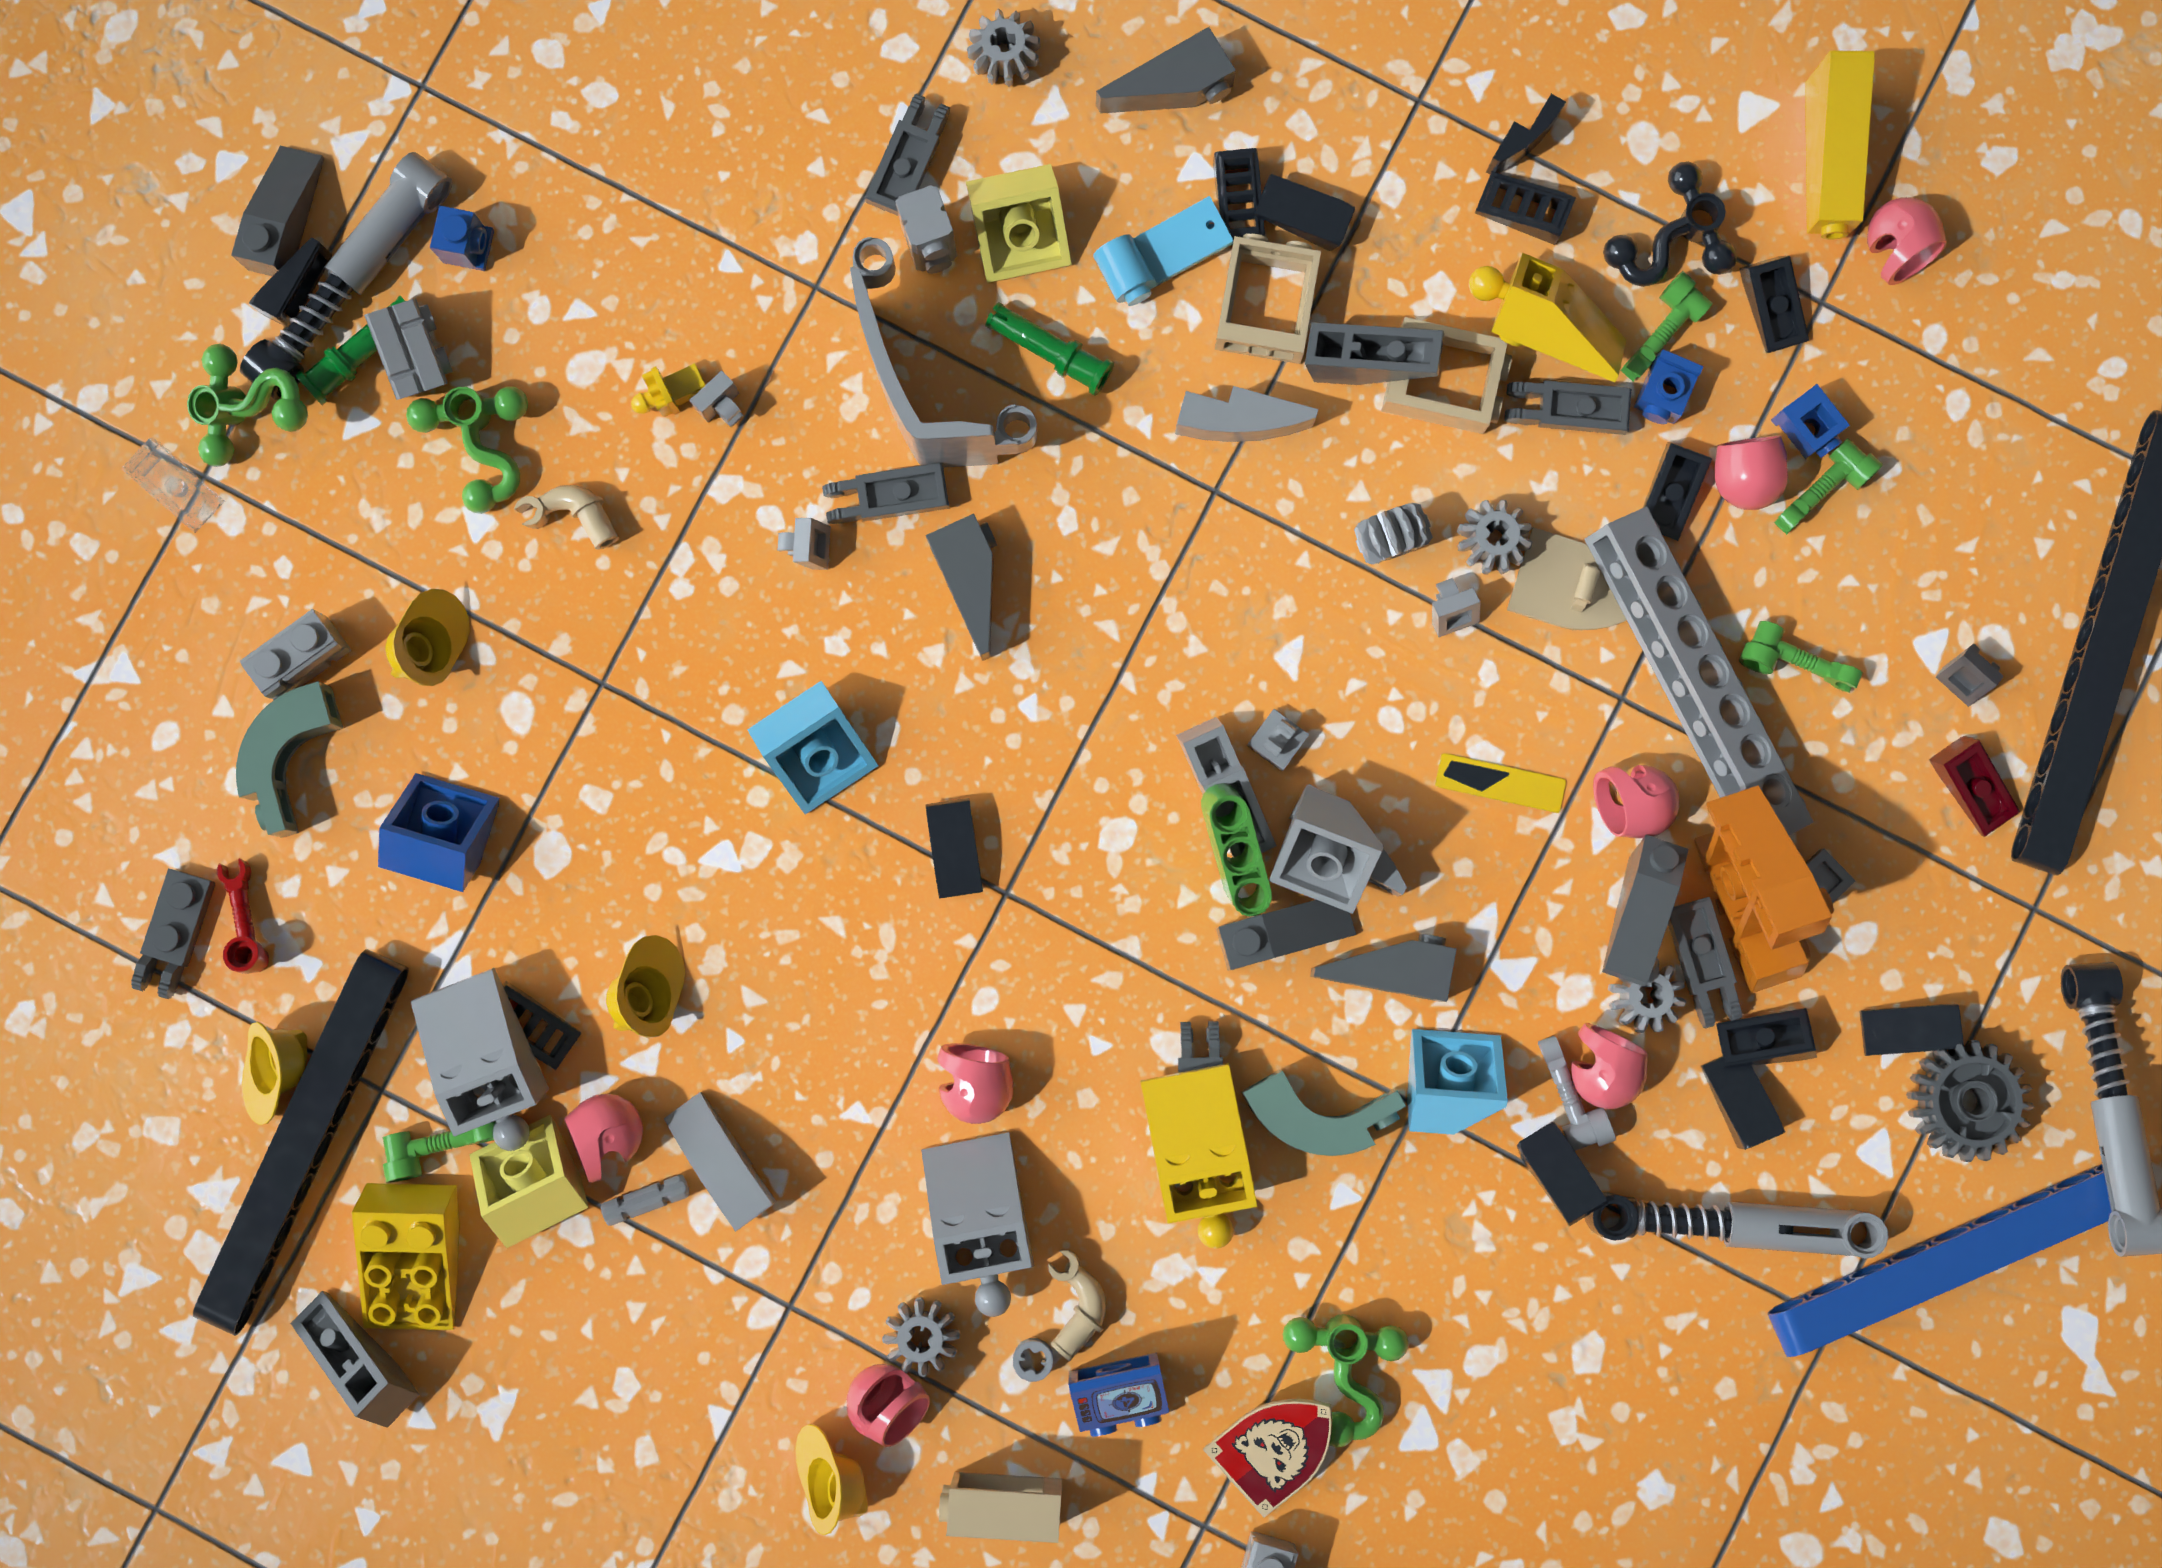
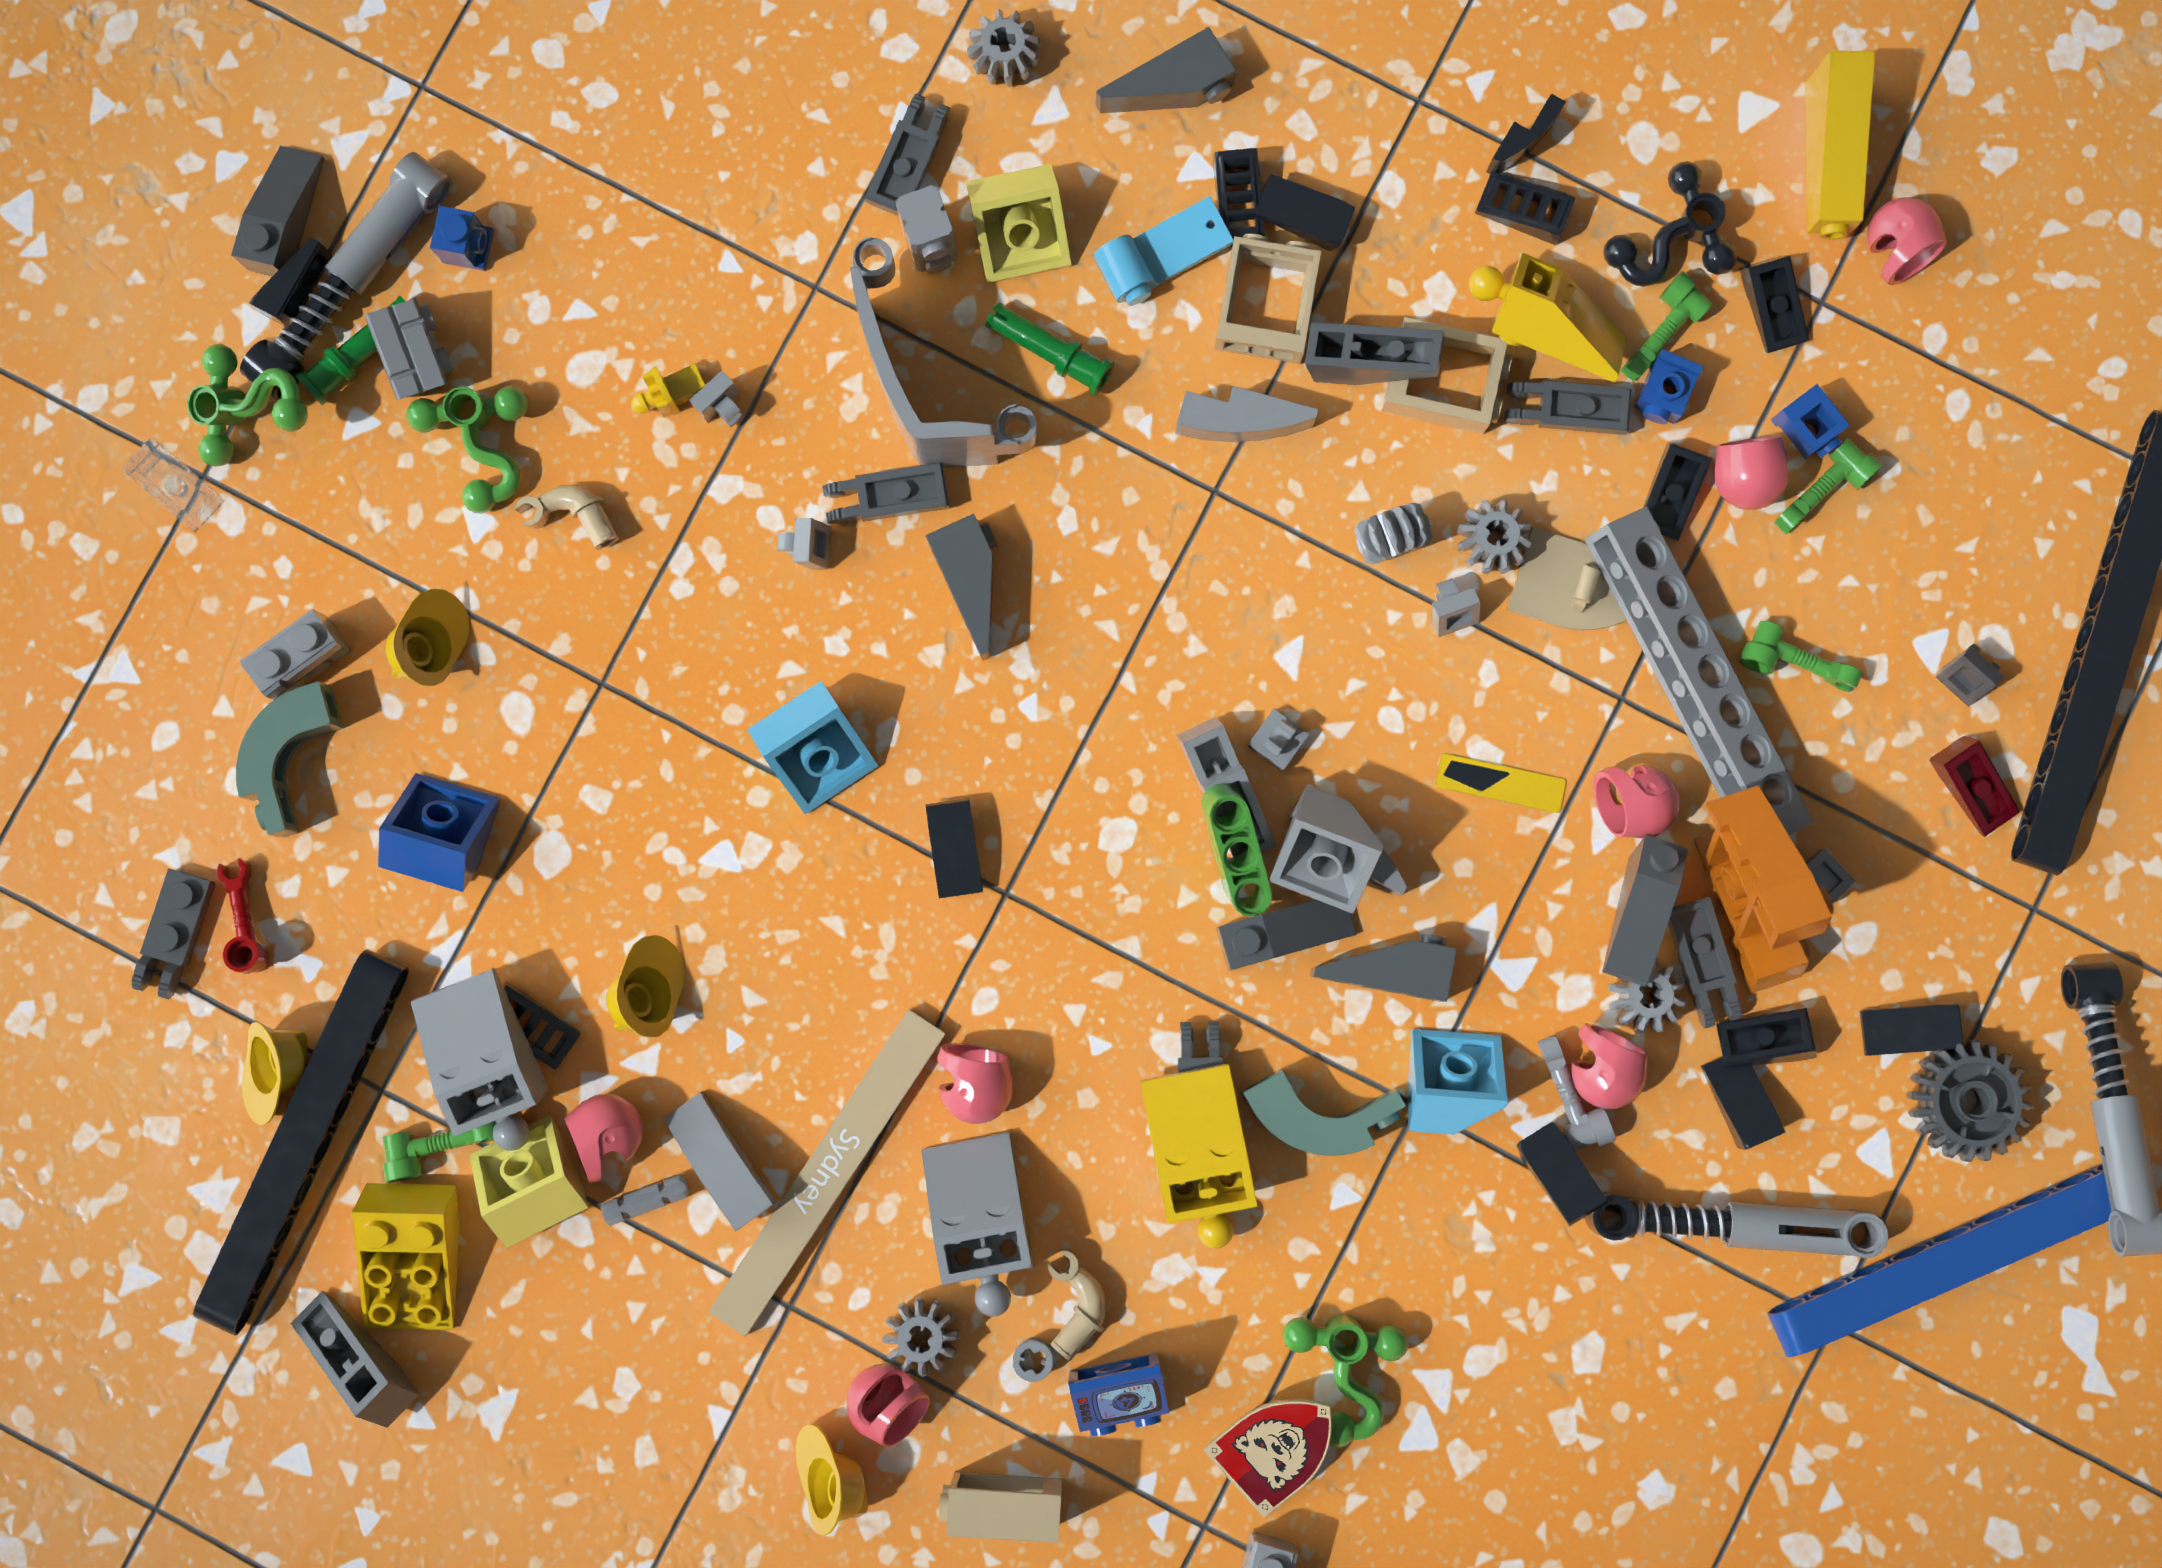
none -> tan tile [708,1009,946,1337]

